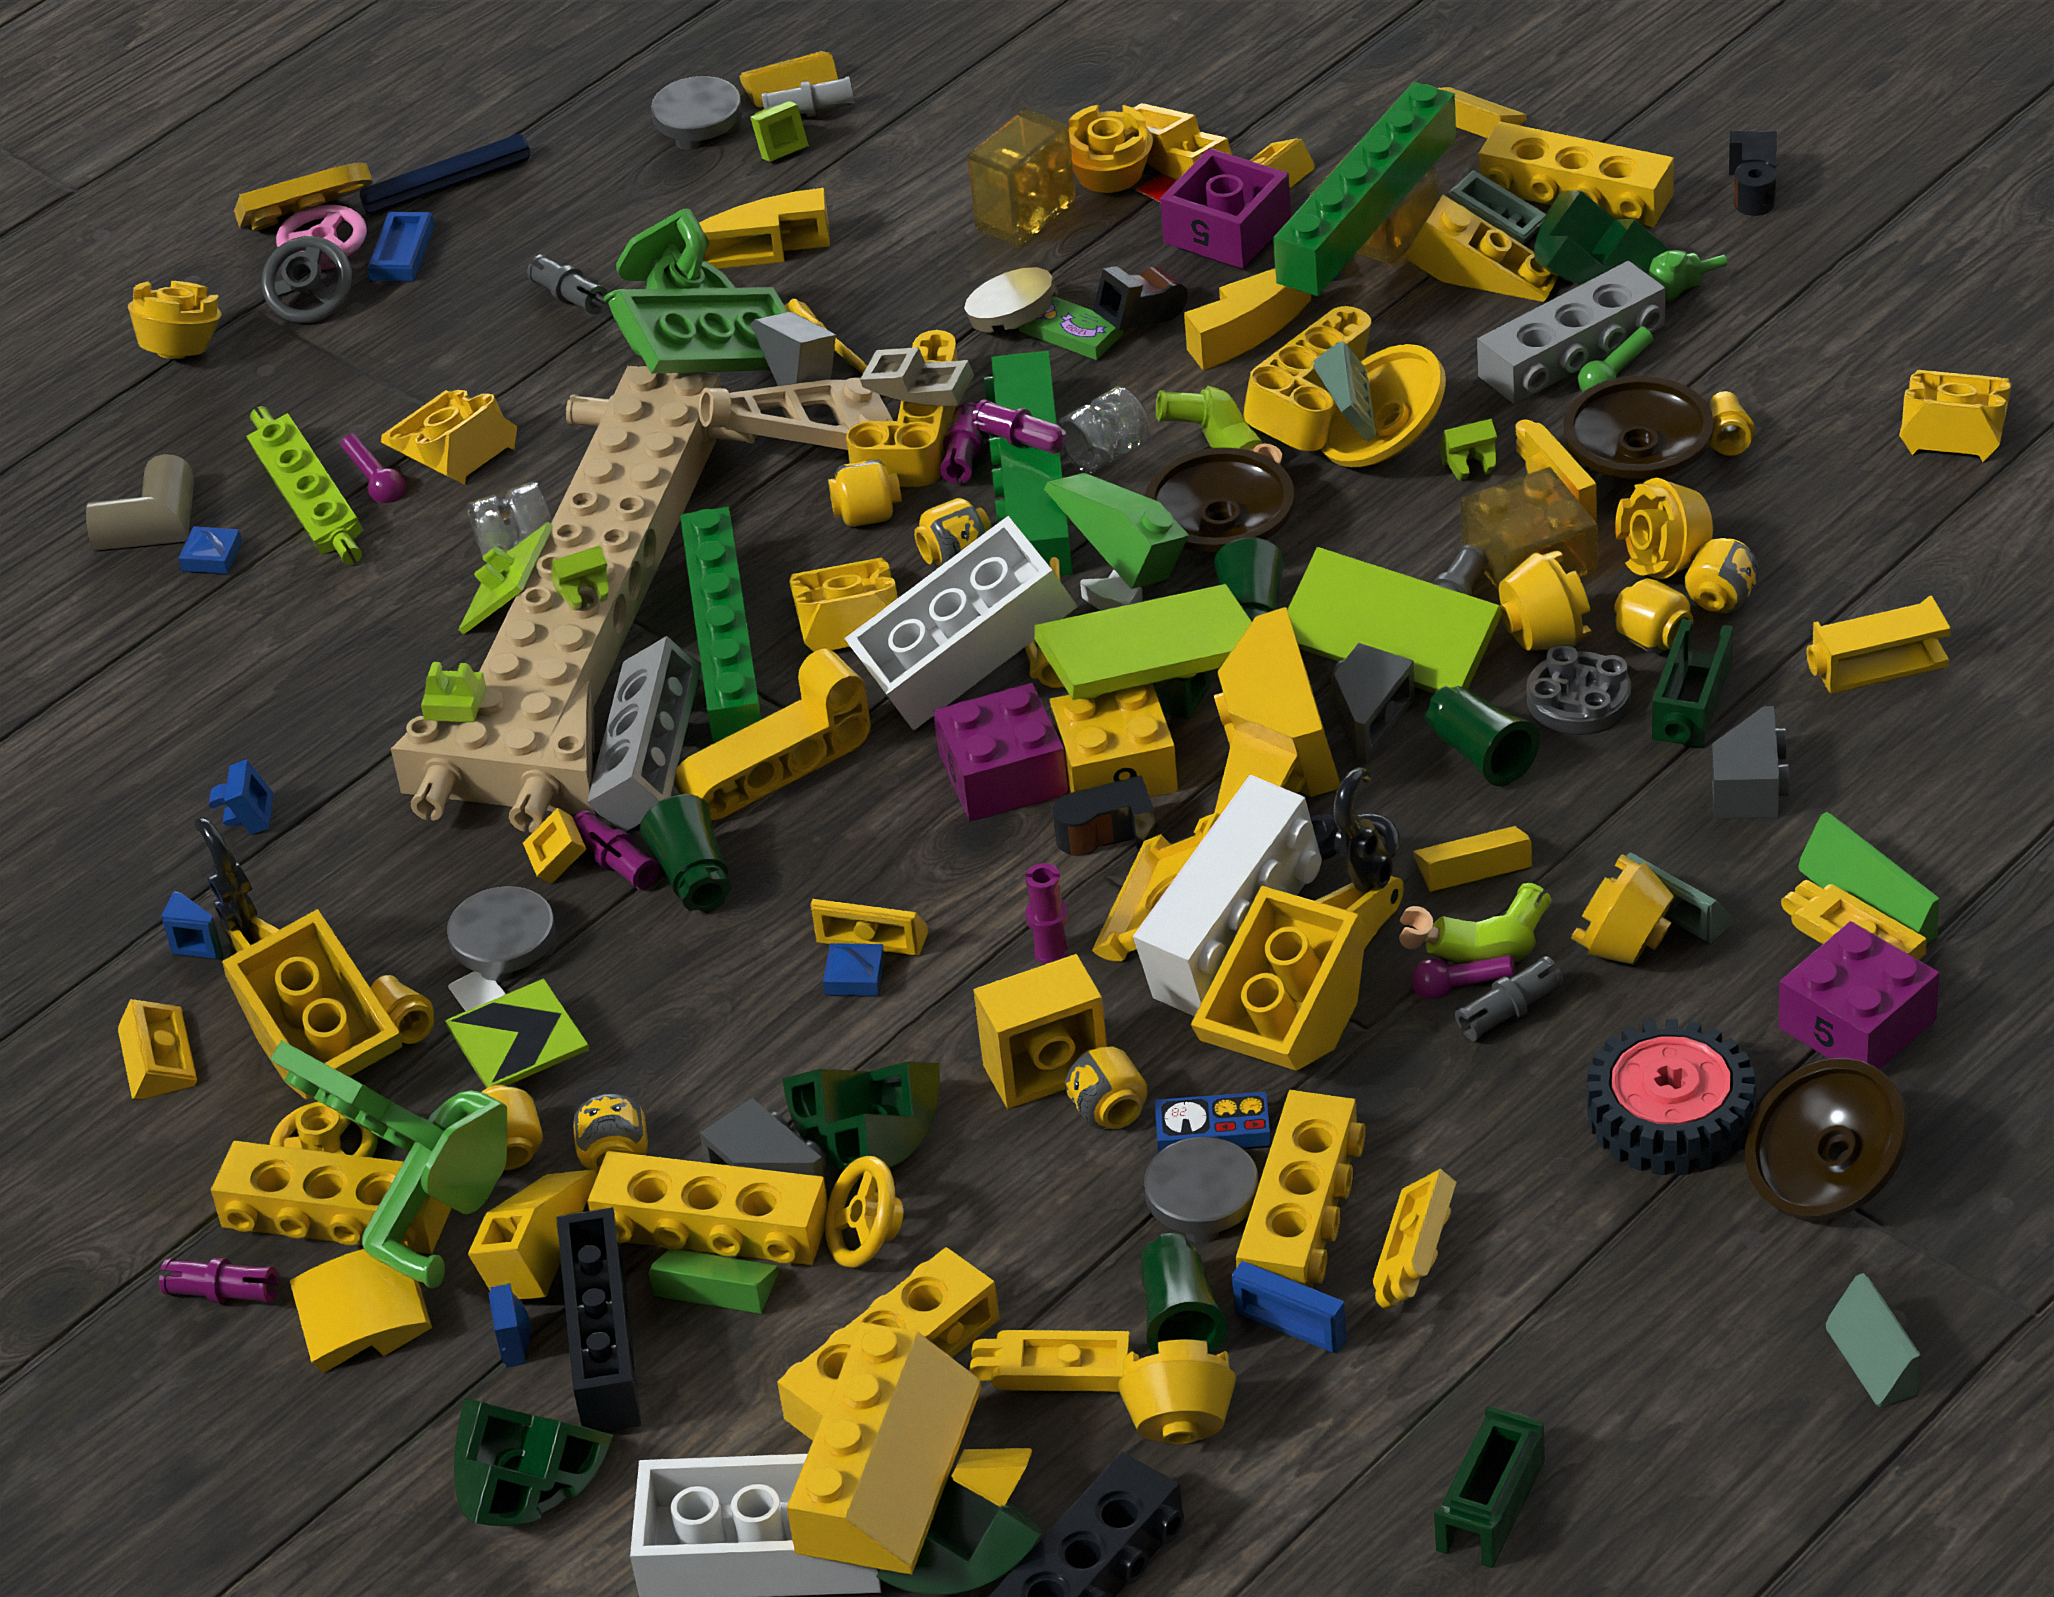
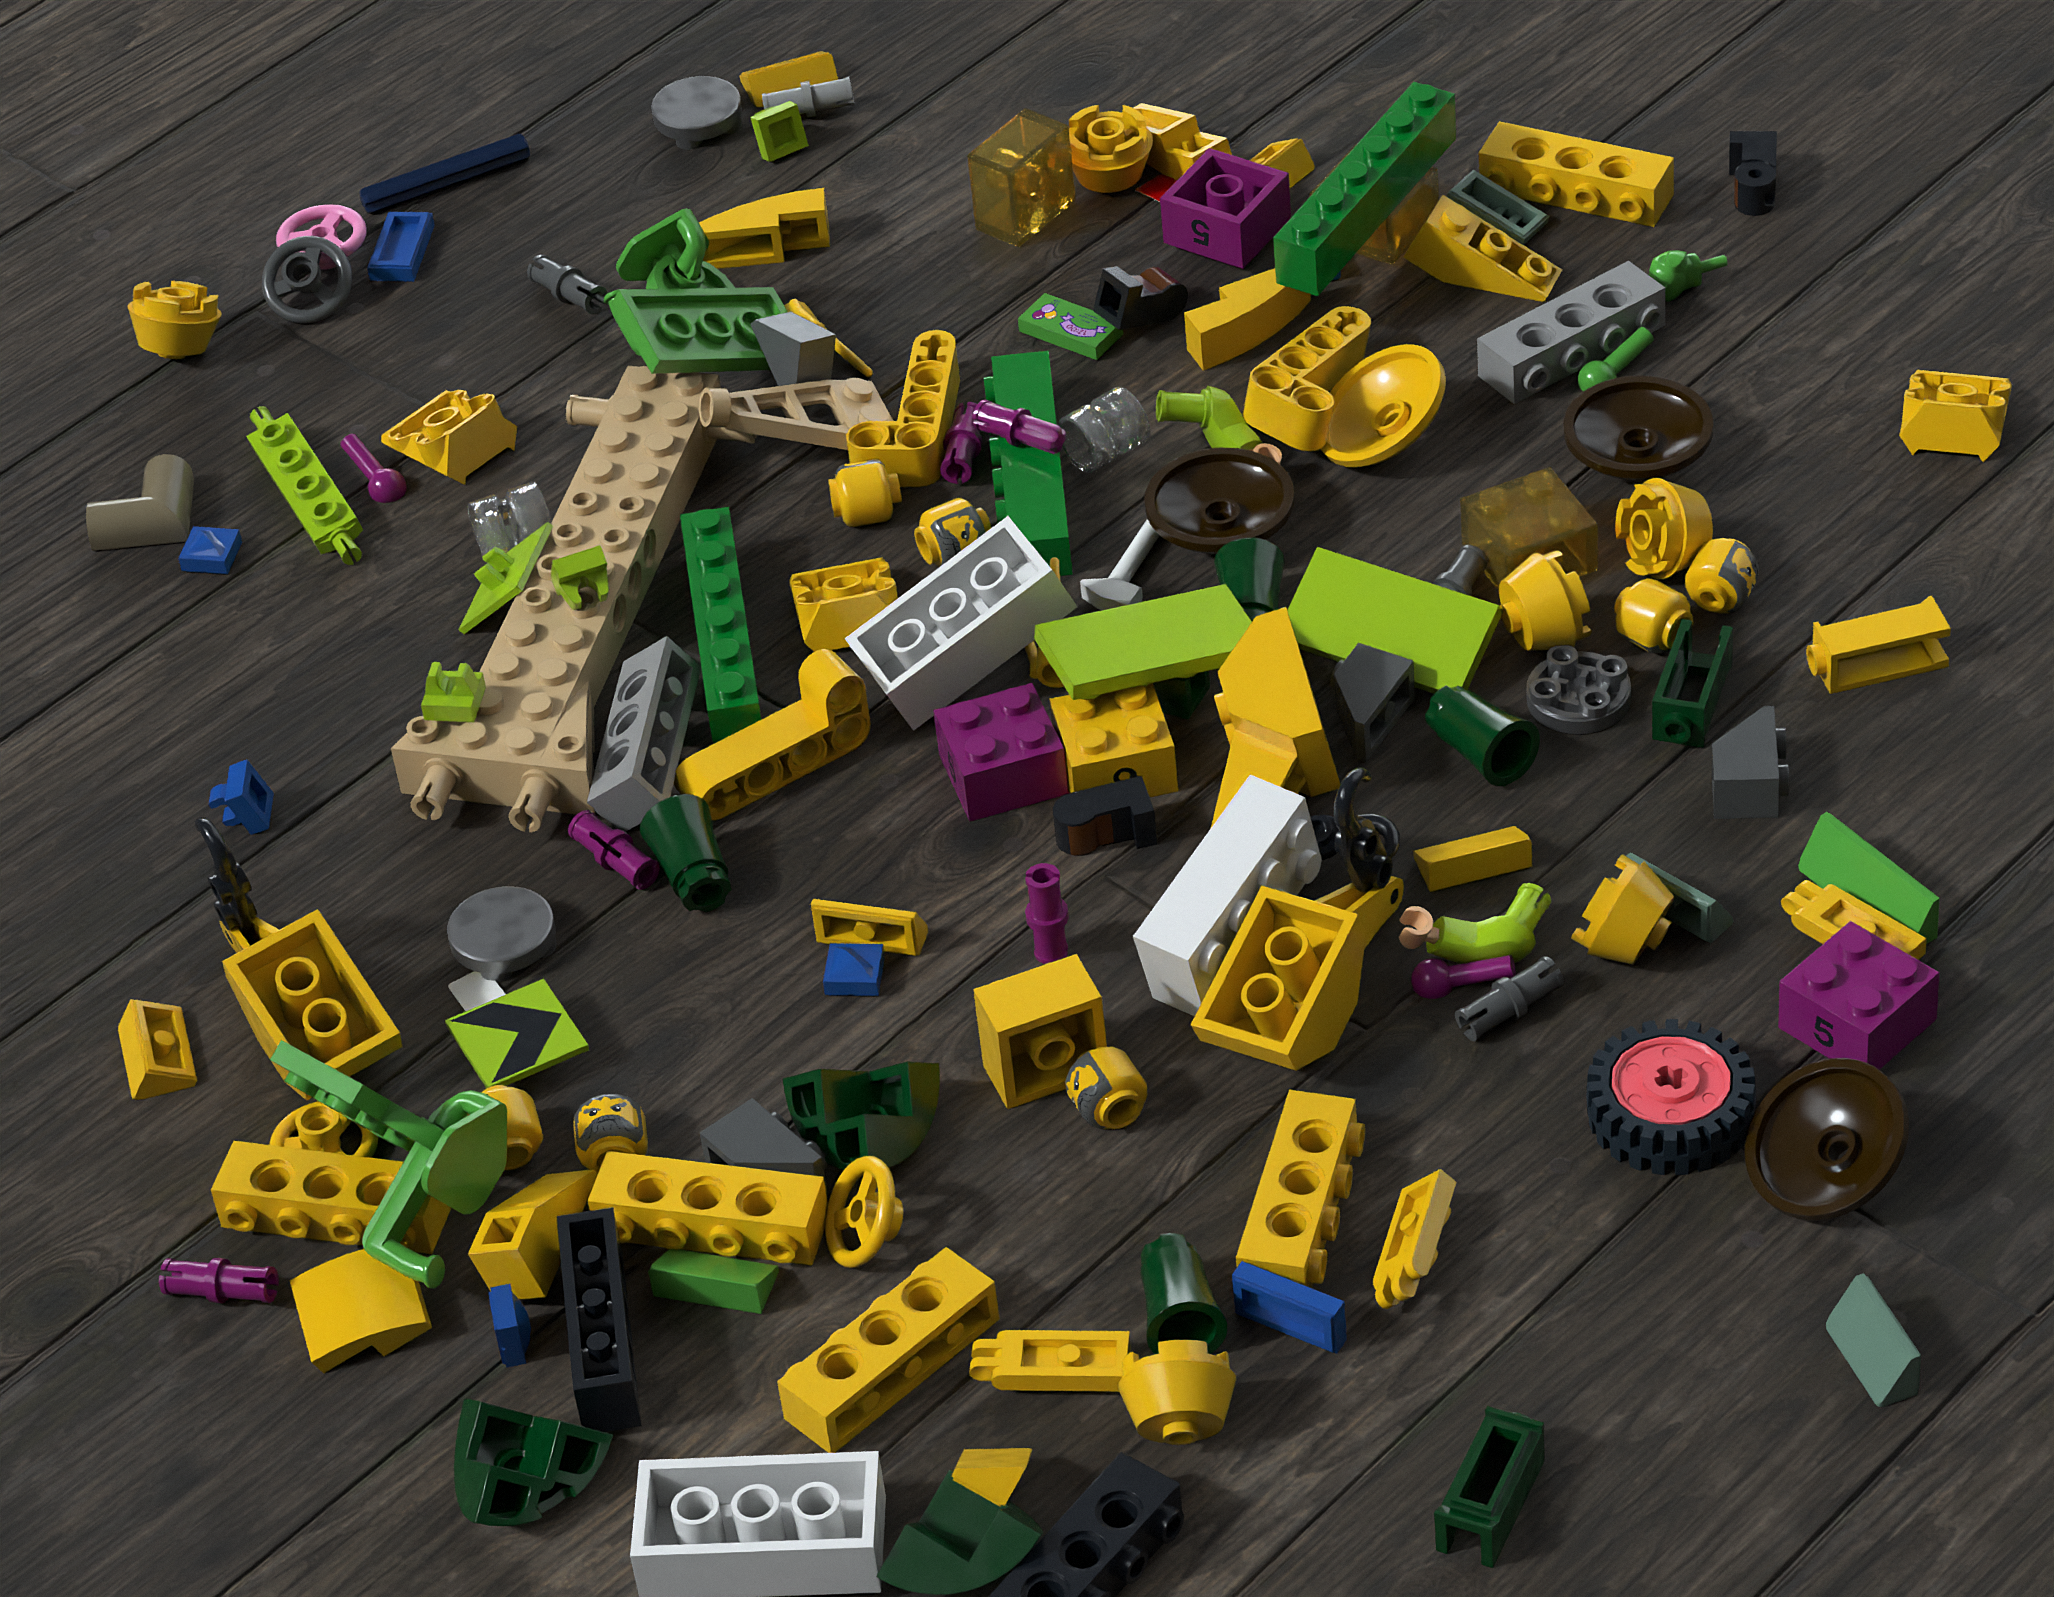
blue slope [161,891,224,959] -> none
yellow plate [234,163,373,231] -> none
yellow cone [371,975,434,1044] -> none
yellow tile [523,808,586,884] -> none
yellow slope [786,1322,982,1575] -> none
dark tan slope [860,347,974,406] -> none
tile [964,267,1058,333] -> none
bright green slope [1044,473,1189,589] -> none
yellow piece [1092,812,1220,962] -> none
flat silver tile [1144,1137,1259,1244] -> none
tile [1155,1091,1271,1153] -> none
sand green slope [1313,341,1376,441] -> none
lime tile [1437,419,1497,481] -> none
yellow slope [1438,87,1527,139] -> none
yellow hinge [1516,420,1597,528] -> none
dark green brick [1534,190,1669,284] -> none
yellow cone [1709,391,1755,456] -> none

